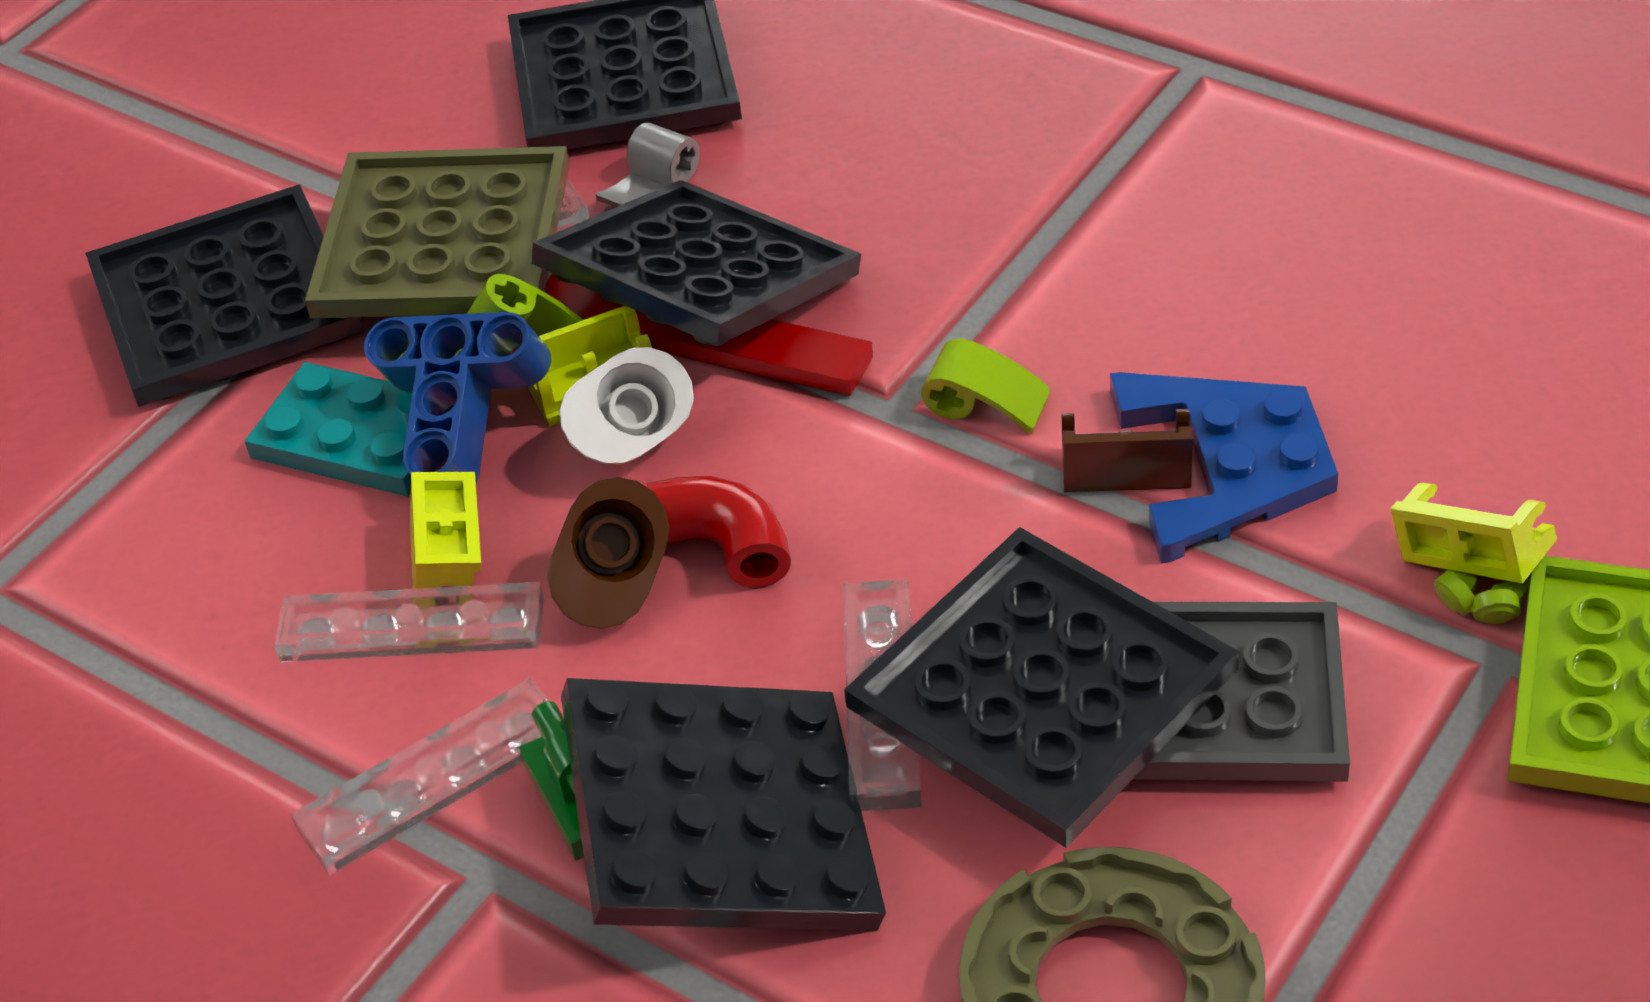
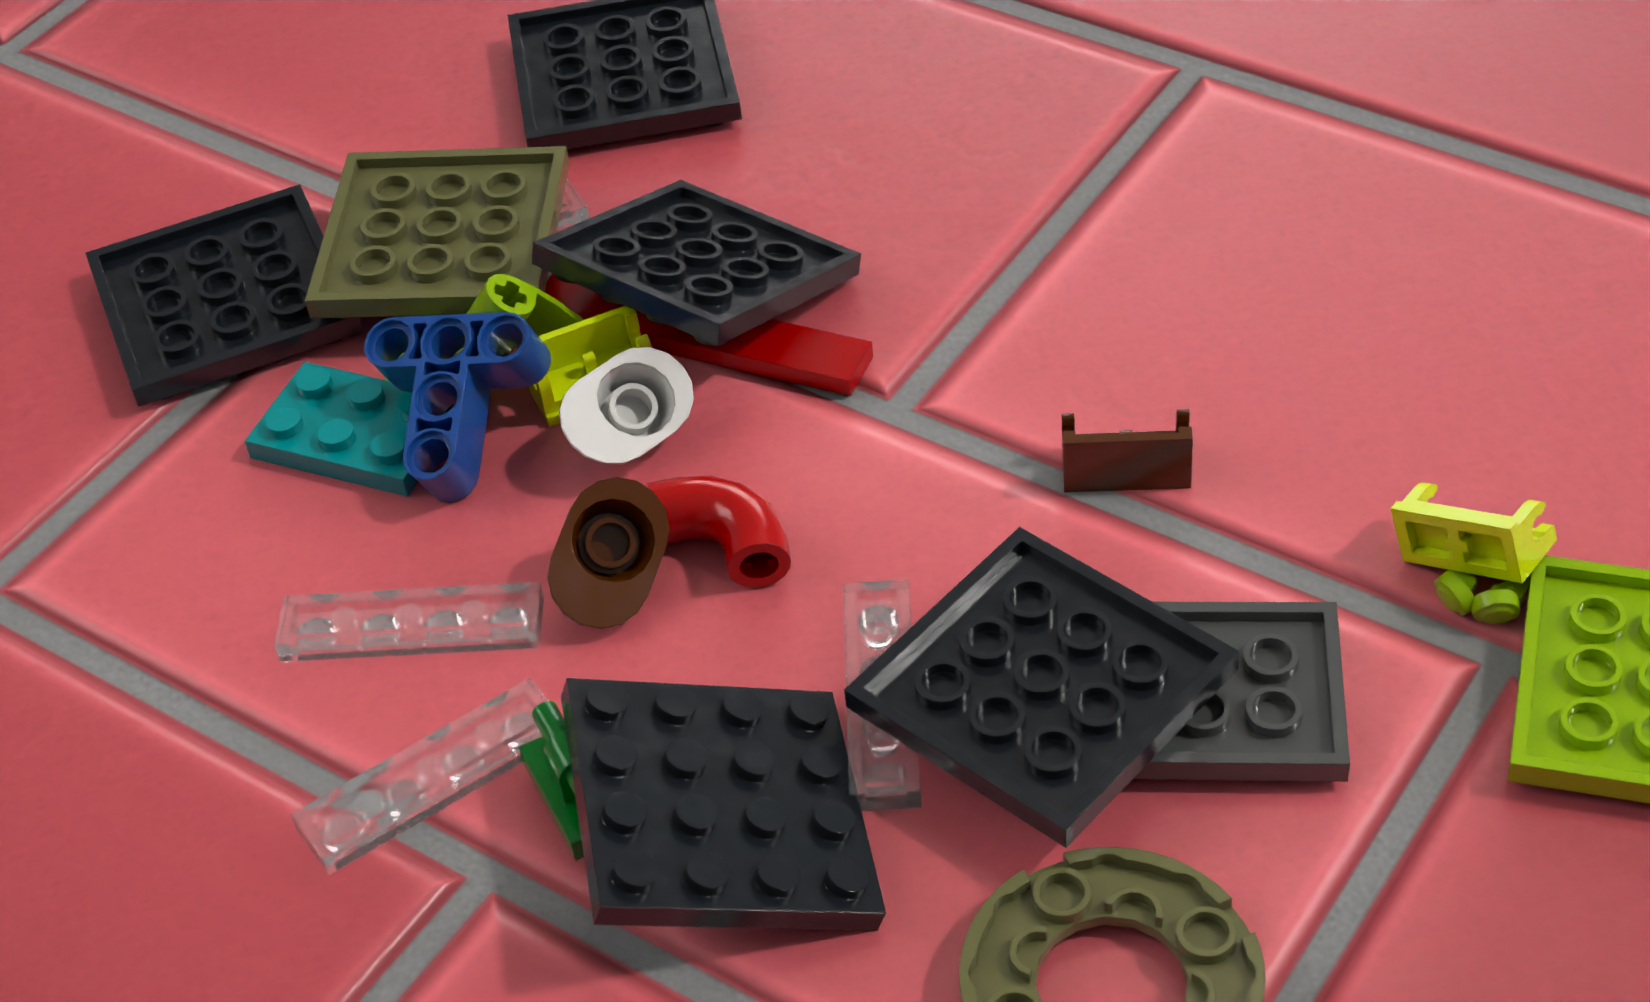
neon yellow hinge [410,472,481,612] -> none
light grey panel [595,123,700,207] -> none
lime panel [921,338,1050,434] -> none
blue wing [1110,372,1339,564] -> none

